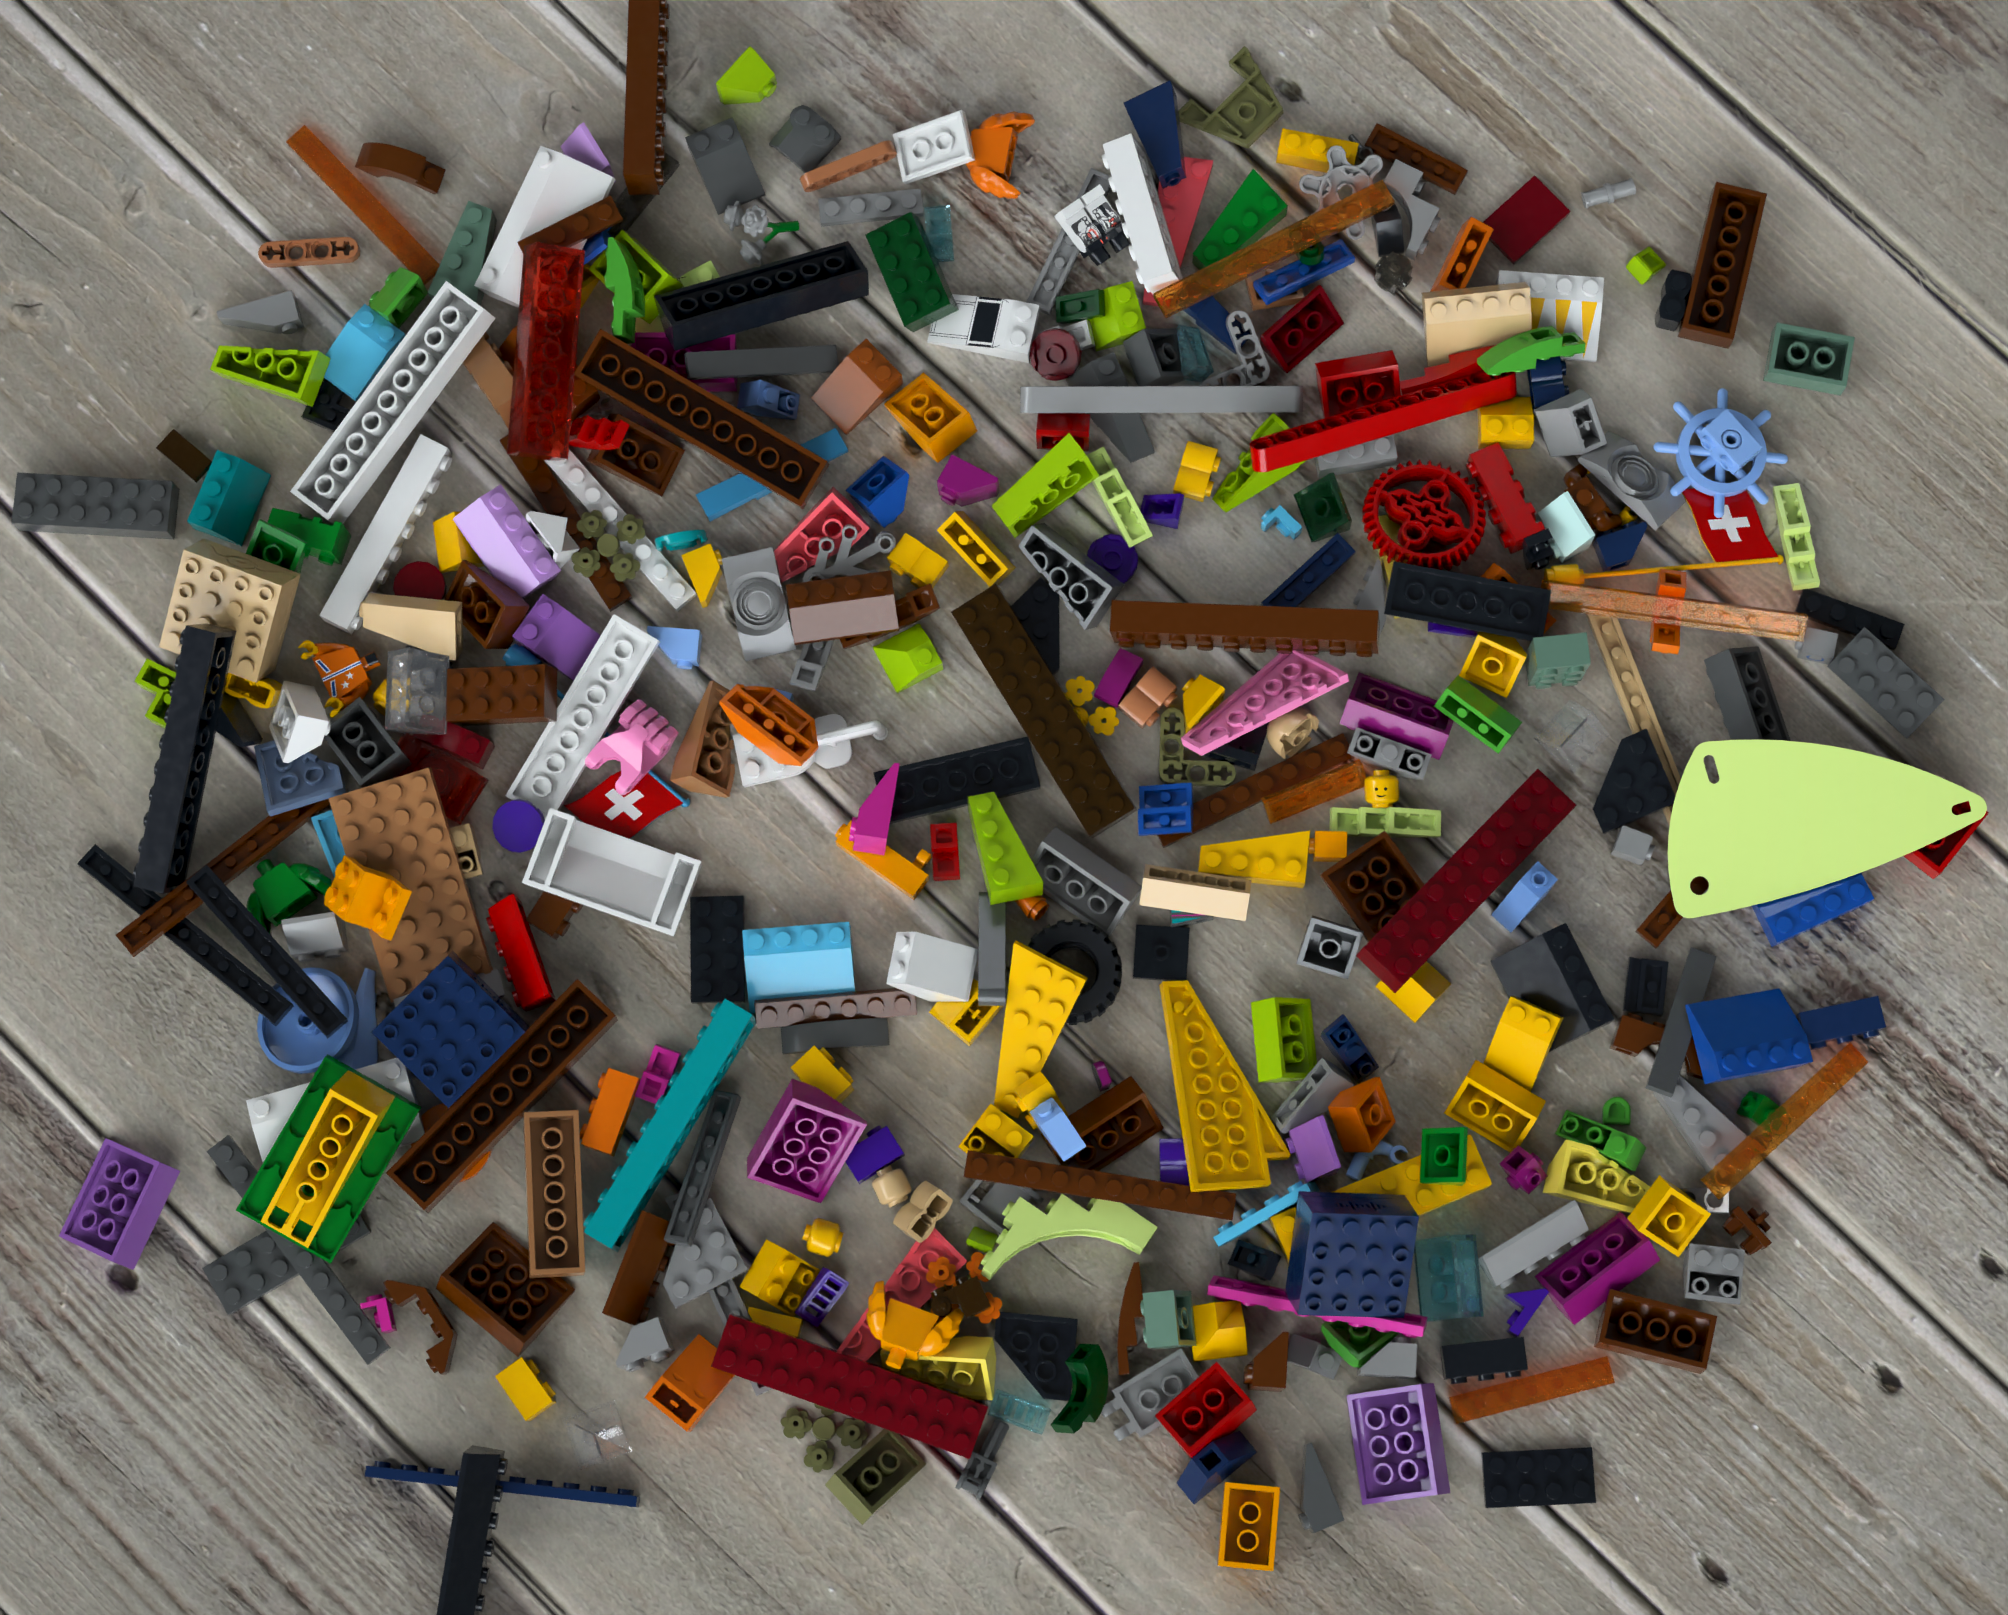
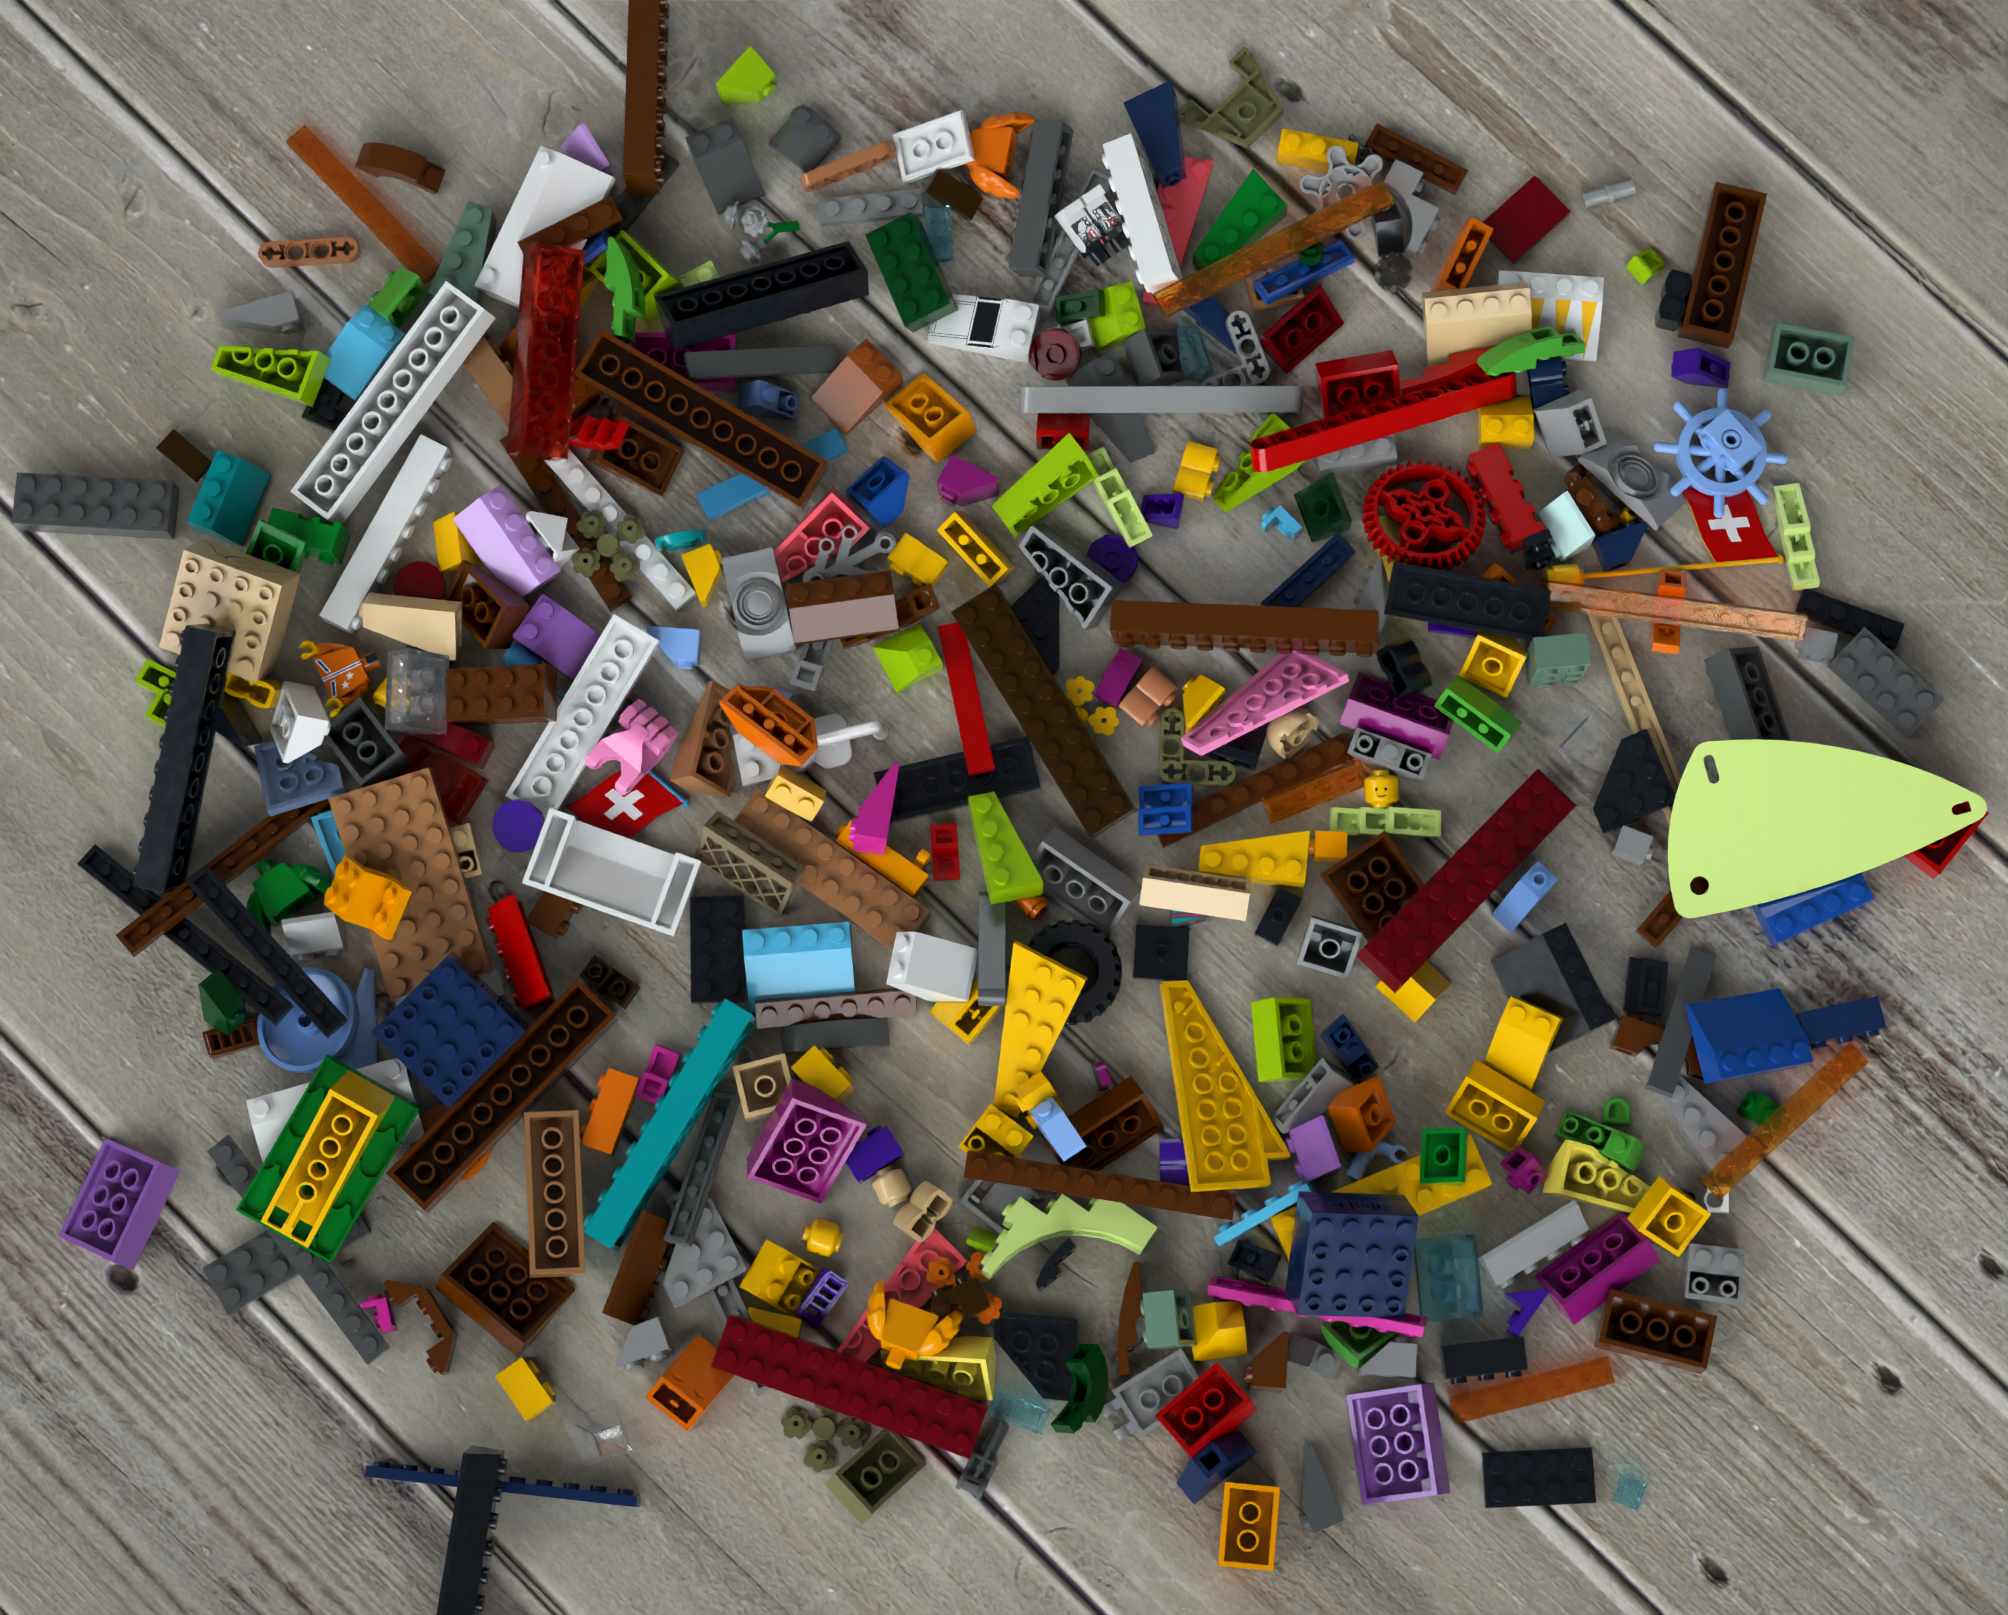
reddish brown hips [1722,1206,1772,1256] -> none
none -> dark green slope [198,969,246,1035]
none -> reddish brown slope [202,1018,260,1059]
none -> dark brown slope [579,954,641,1010]
none -> dark tan fence [693,810,806,917]
none -> tan brick [733,1053,793,1122]
none -> medium nougat brick [734,788,932,953]
none -> yellow brick [765,765,827,822]
none -> dark brown slope [925,169,984,220]
none -> red tile [938,622,995,776]
none -> dark grey brick [1008,121,1074,277]
none -> black slope [1036,1238,1076,1292]
none -> black plate [1254,887,1302,947]
none -> black brick [1376,638,1432,699]
none -> clear light blue slope [1611,1474,1647,1511]
none -> dark purple slope [1671,348,1730,388]

